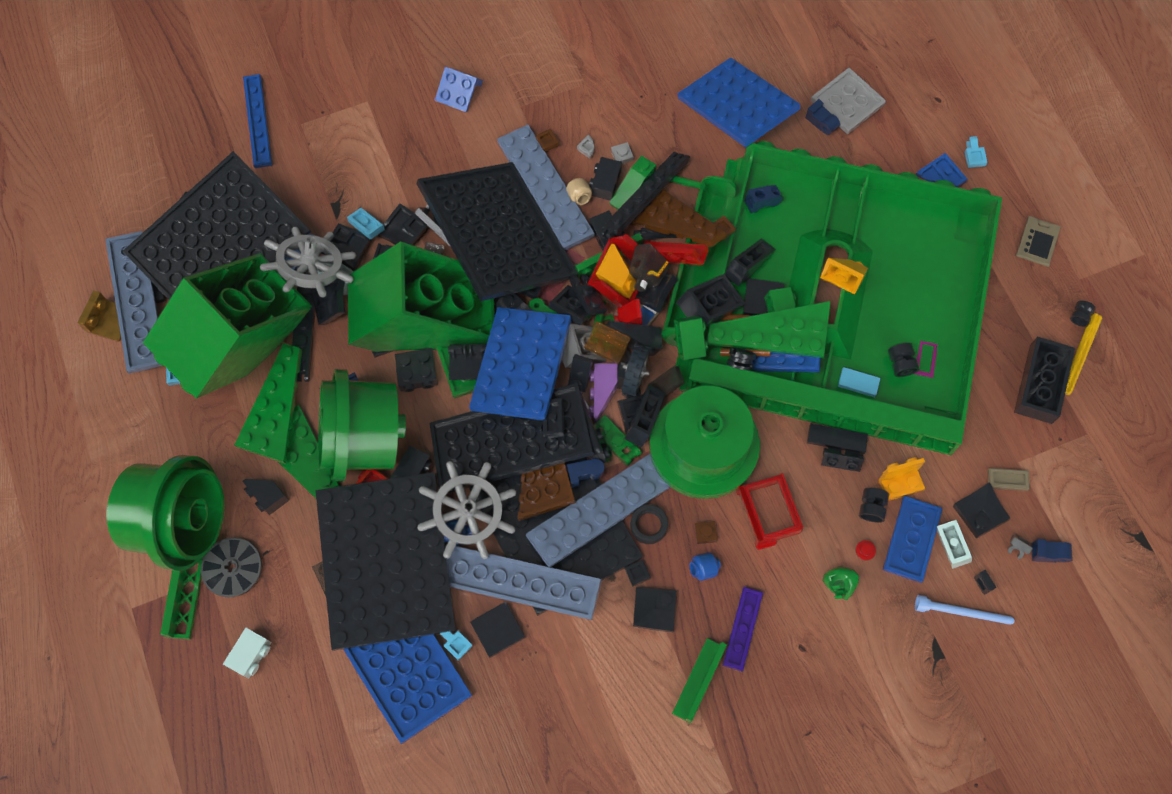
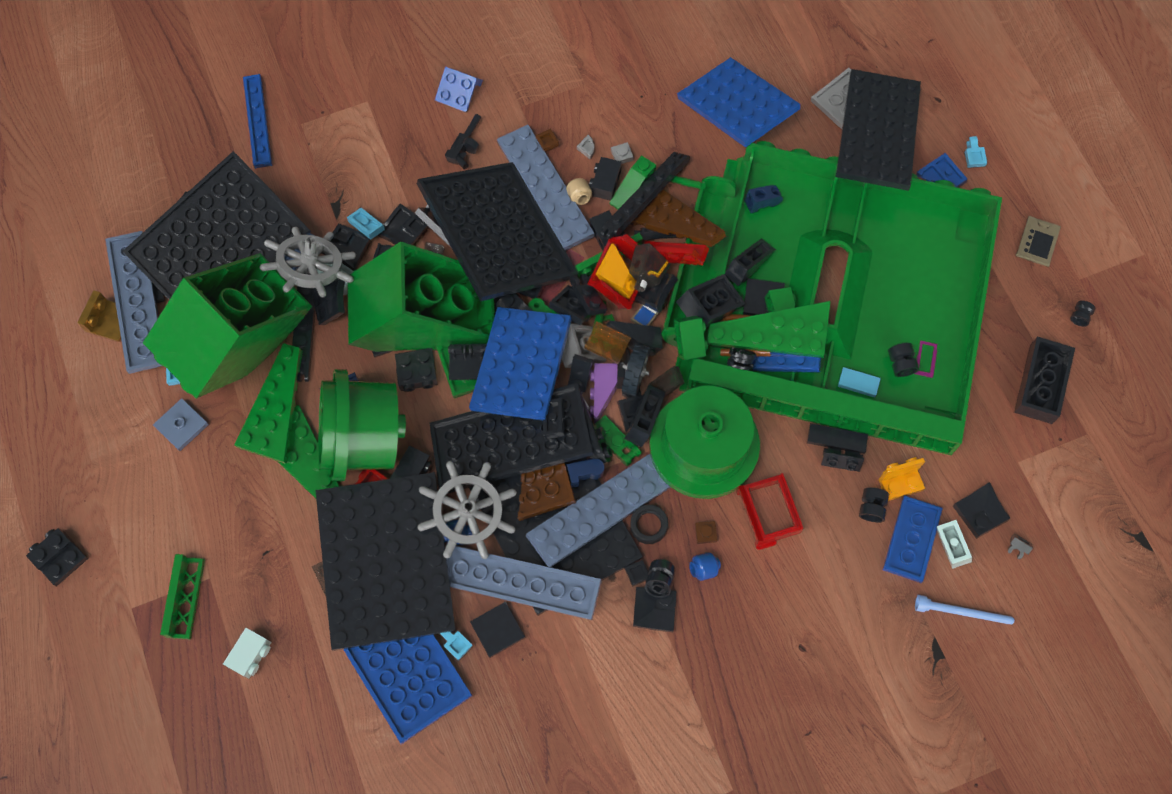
green piece [106,455,225,571] -> none
dark grey piece [201,538,262,598] -> none
black slope [242,479,289,515] -> none
red slope [614,299,642,325] -> none
green fence [672,638,727,724] -> none
reddish brown plate [714,216,736,242] -> none
dark purple tile [722,587,763,672] -> none
dark blue leg [805,99,840,135] -> none
light orange slope [820,258,868,294] -> none
green piece [822,566,859,600] -> none
red plate [855,540,876,561] -> none
black tile [974,570,996,595] -> none
dark tan tile [987,468,1030,491] -> none
dark blue leg [1031,539,1073,563] -> none
yellow axle [1065,313,1102,395] -> none
none -> black plate [26,528,88,587]
none -> sand blue plate [153,398,209,451]
none -> black piece [445,114,481,169]
none -> black wheel [645,559,676,598]
none -> black plate [835,69,921,191]

